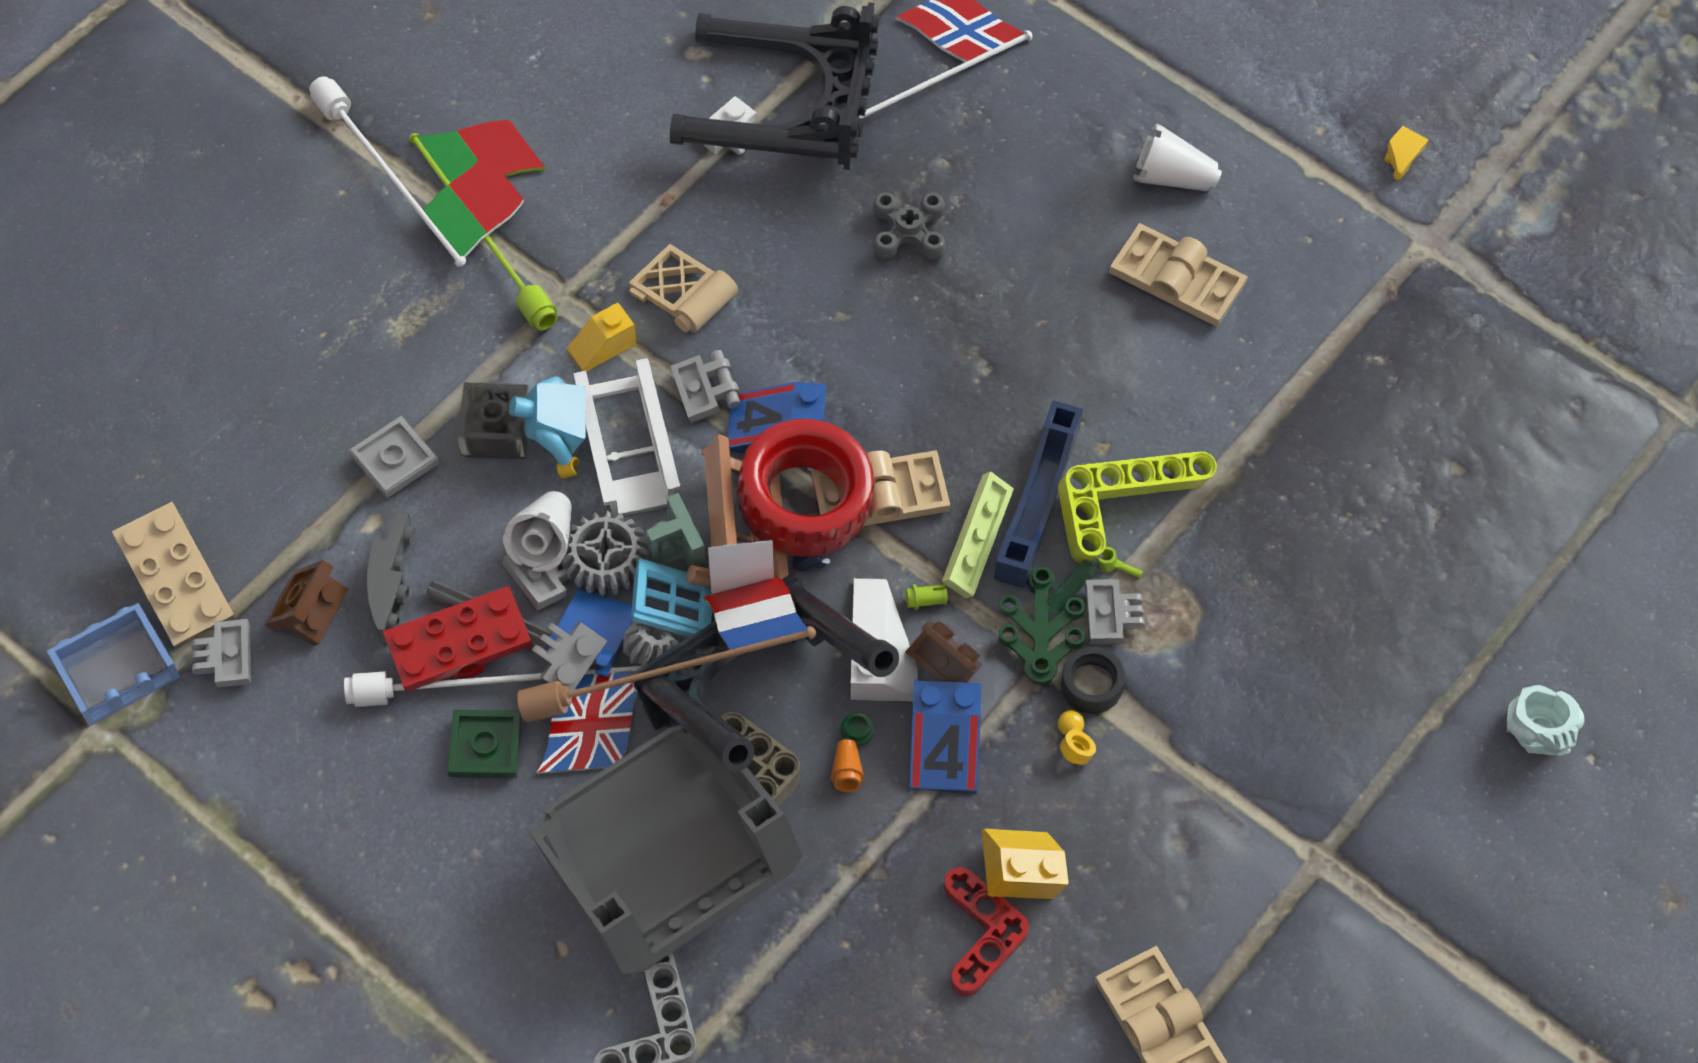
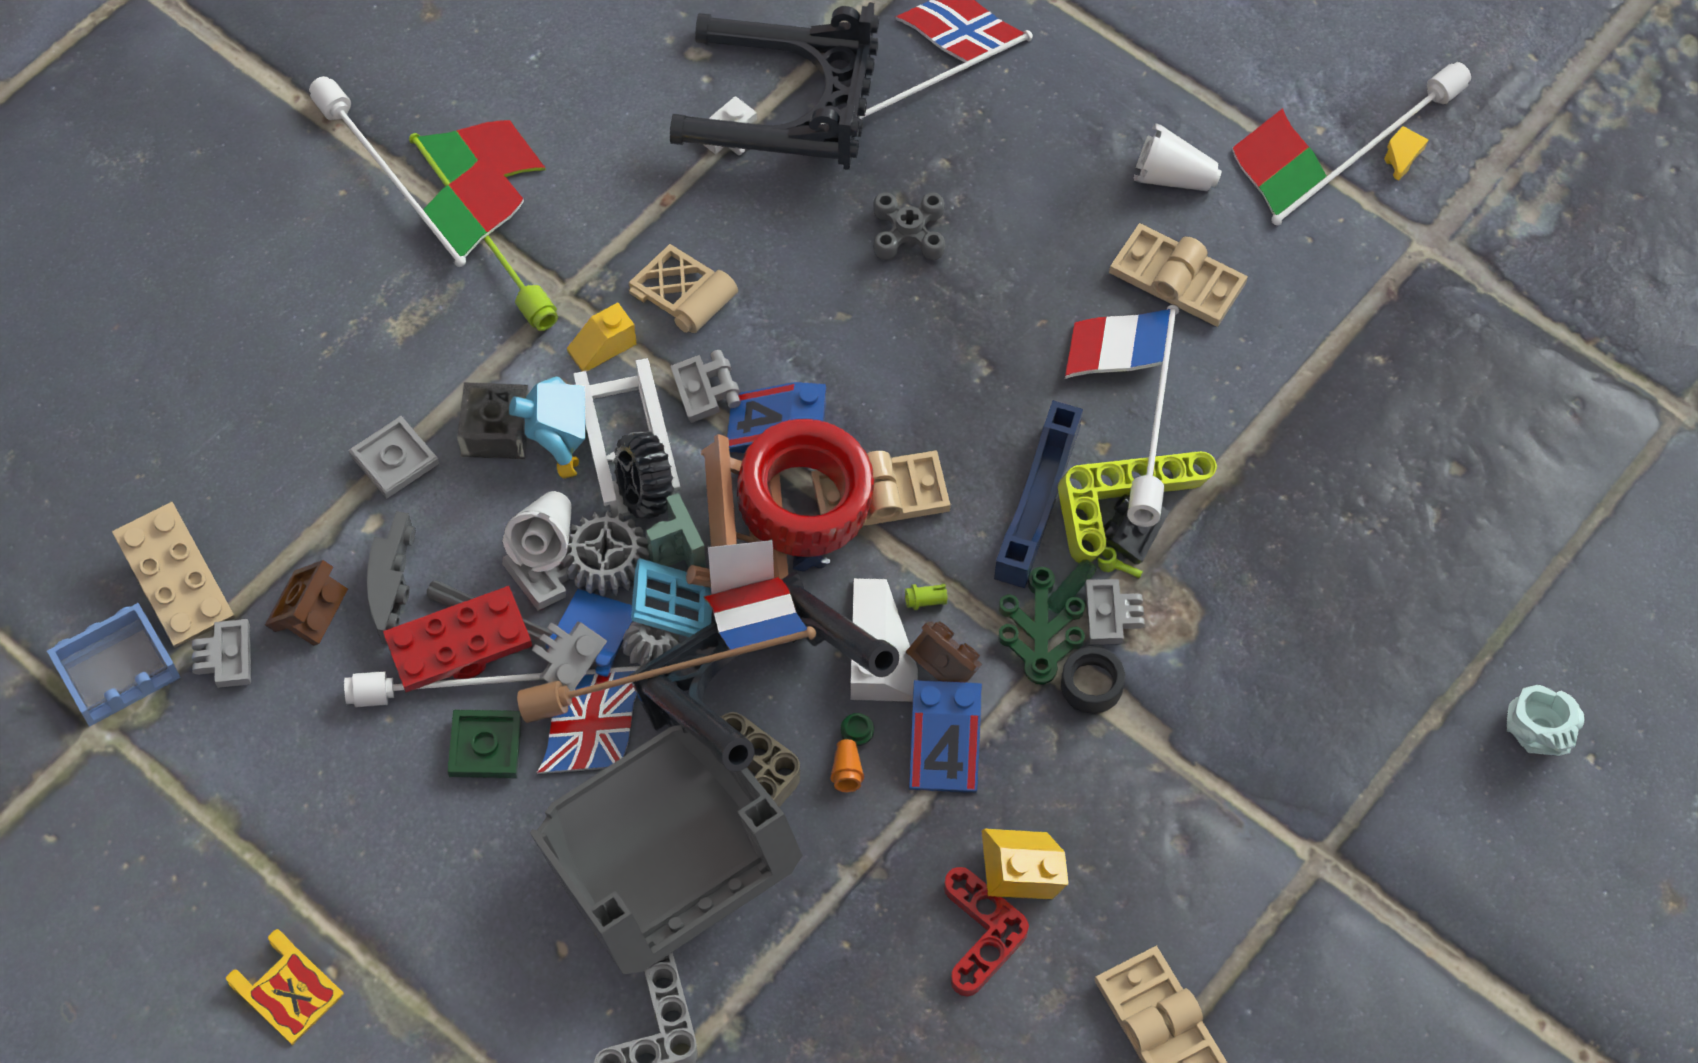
yellowish green plate [942,472,1014,599] -> none
yellow plate [1058,710,1096,765] -> none
none -> flag [226,929,344,1045]
none -> black gear [613,431,674,519]
none -> flag [1065,304,1179,527]
none -> black bracket [1103,494,1169,565]
none -> flag [1232,62,1471,226]

